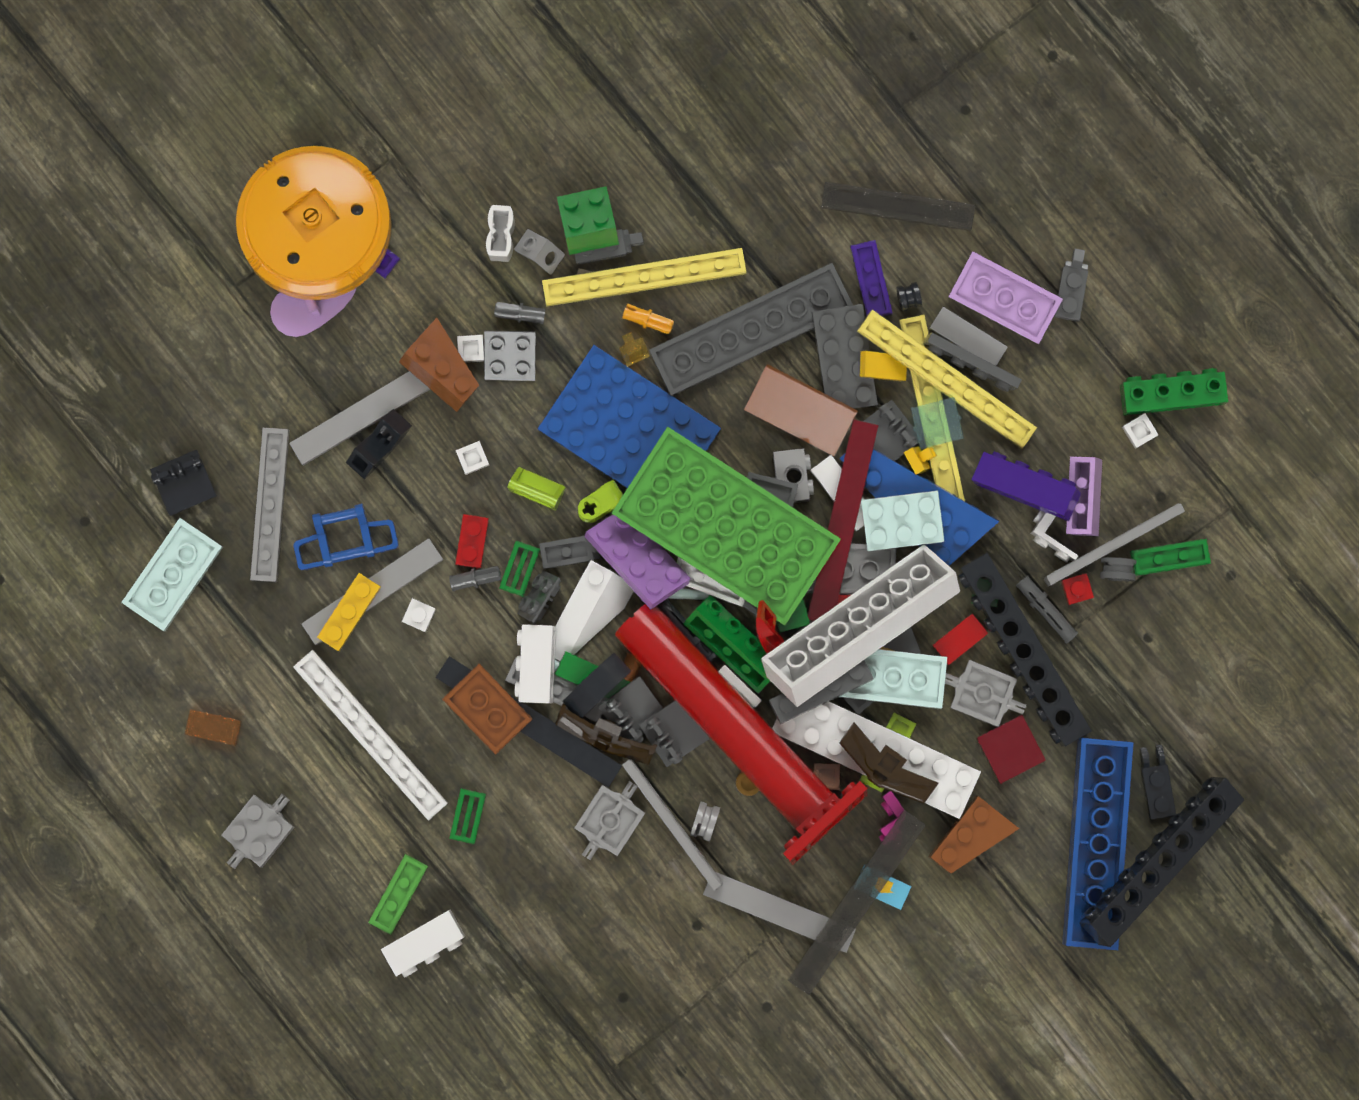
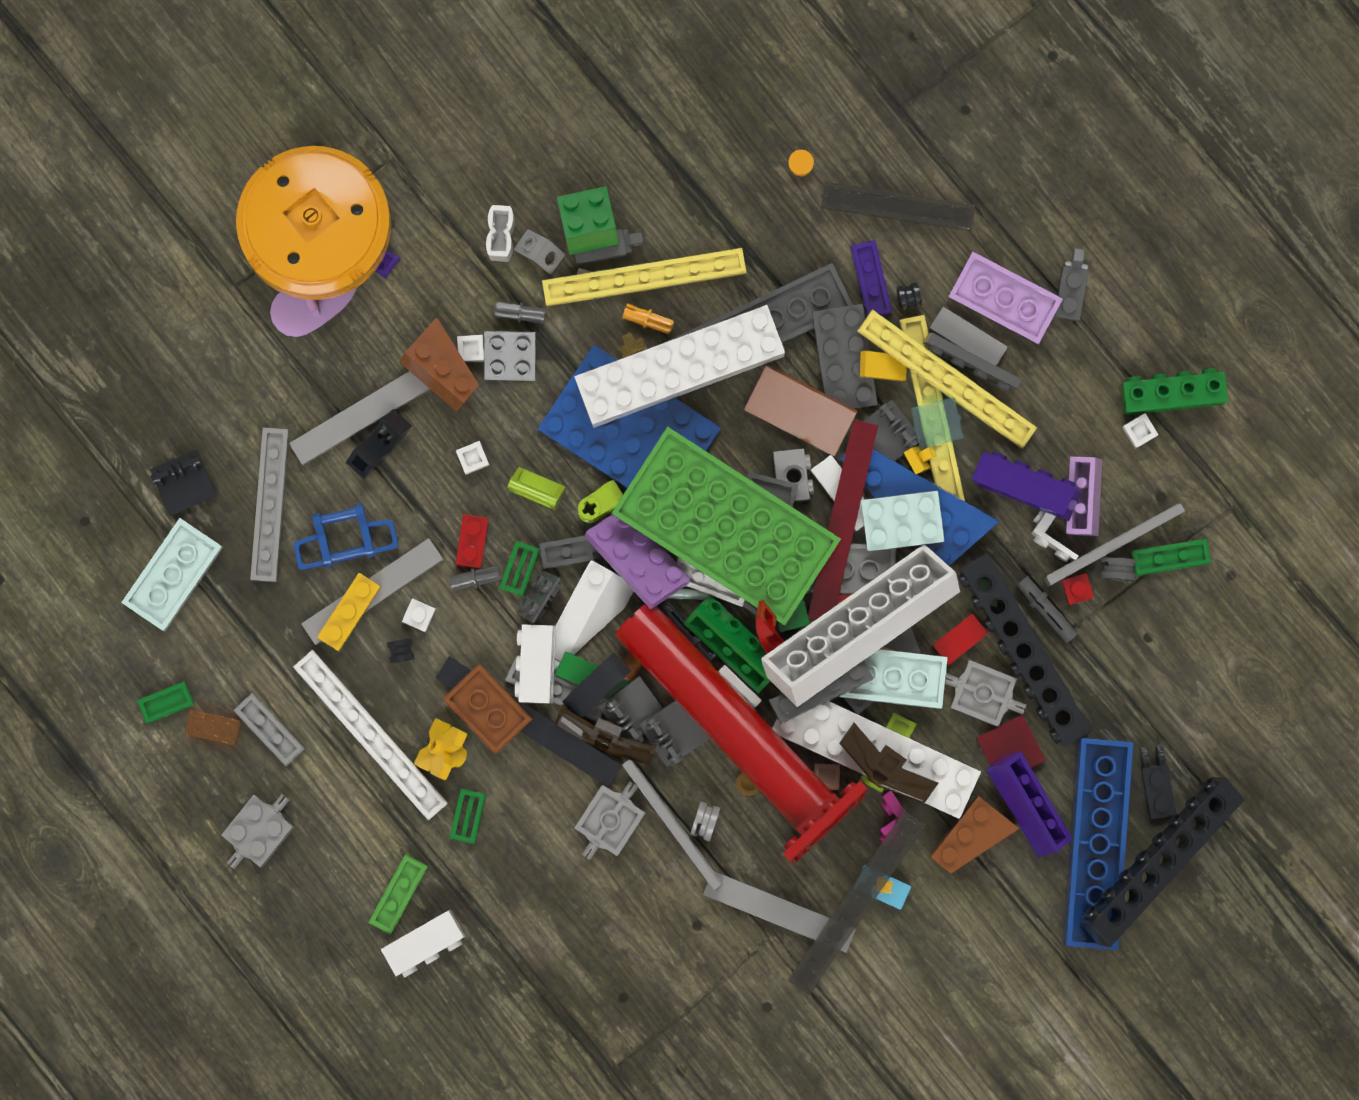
none -> green tile [137,681,195,724]
none -> light grey tile [234,693,305,766]
none -> black wheel [387,639,415,663]
none -> yellow plant [414,718,467,780]
none -> white brick [574,305,785,428]
none -> light orange tile [788,150,814,176]
none -> dark purple brick [986,751,1072,857]

